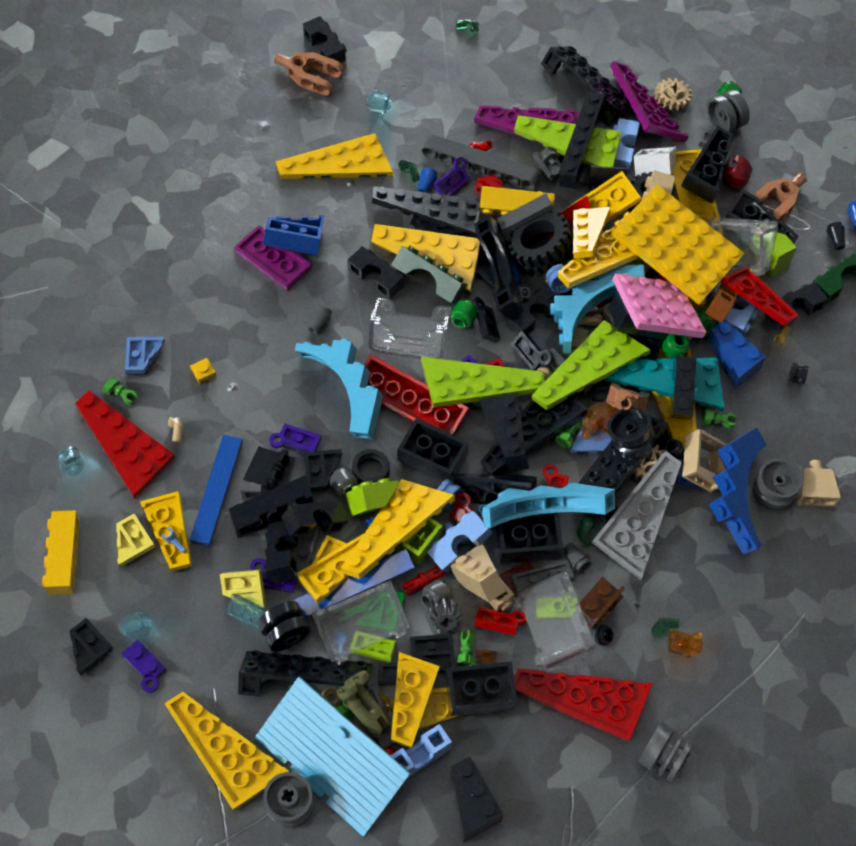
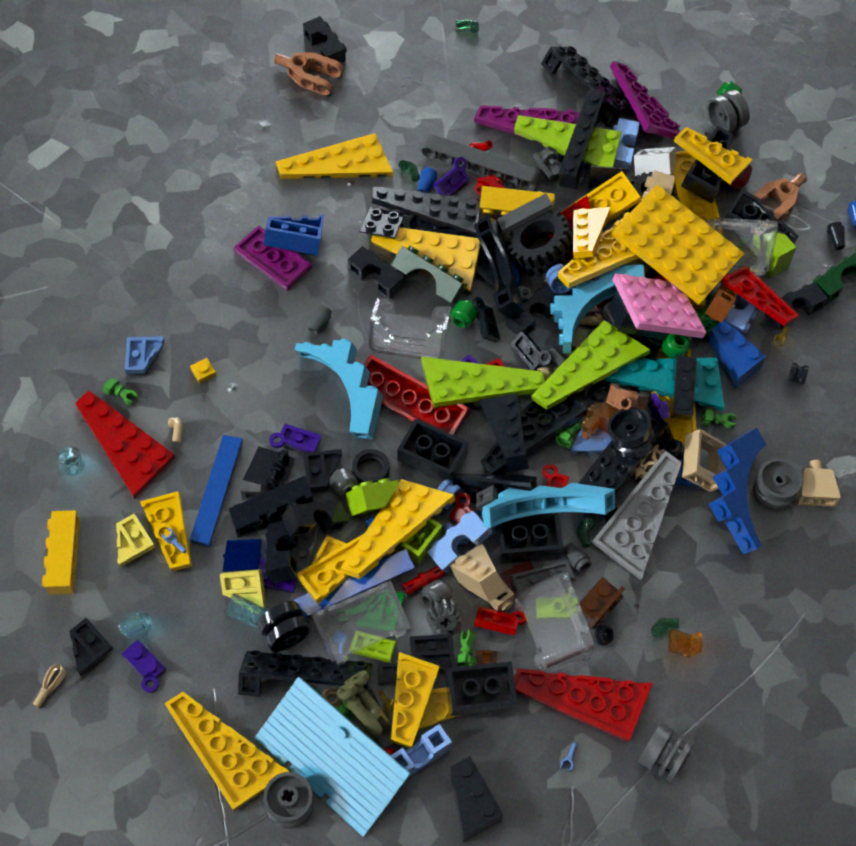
clear light blue head [366,90,393,114] -> none
tan gear [654,78,693,111] -> none
none -> tan piece [33,664,66,708]
none -> clear blue piece [222,539,262,573]
none -> hinge [359,207,405,239]
none -> flat silver plate [476,485,498,512]
none -> medium blue hand [560,743,578,772]
none -> dark purple hinge [647,393,670,420]
none -> yellow wing [674,127,753,184]

